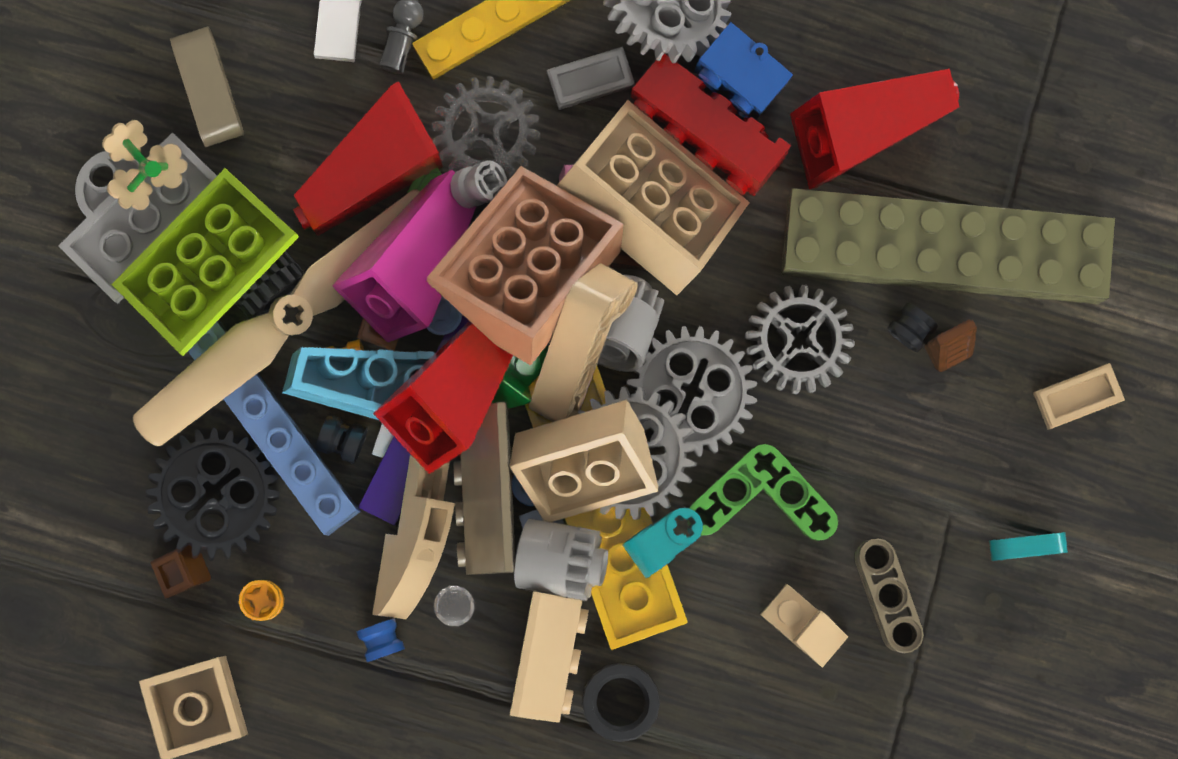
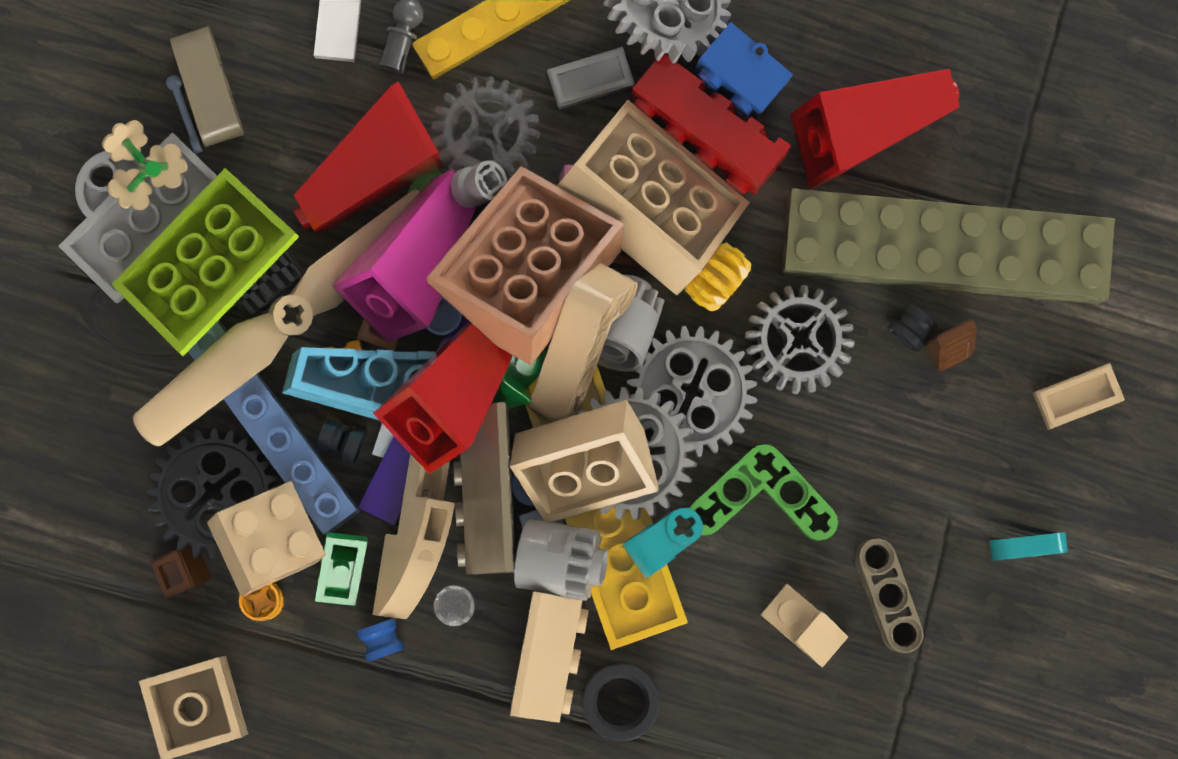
none -> sand blue hinge [166,75,203,154]
none -> tan brick [207,481,326,597]
none -> slope [315,532,367,606]
none -> yellow gear [685,242,751,311]

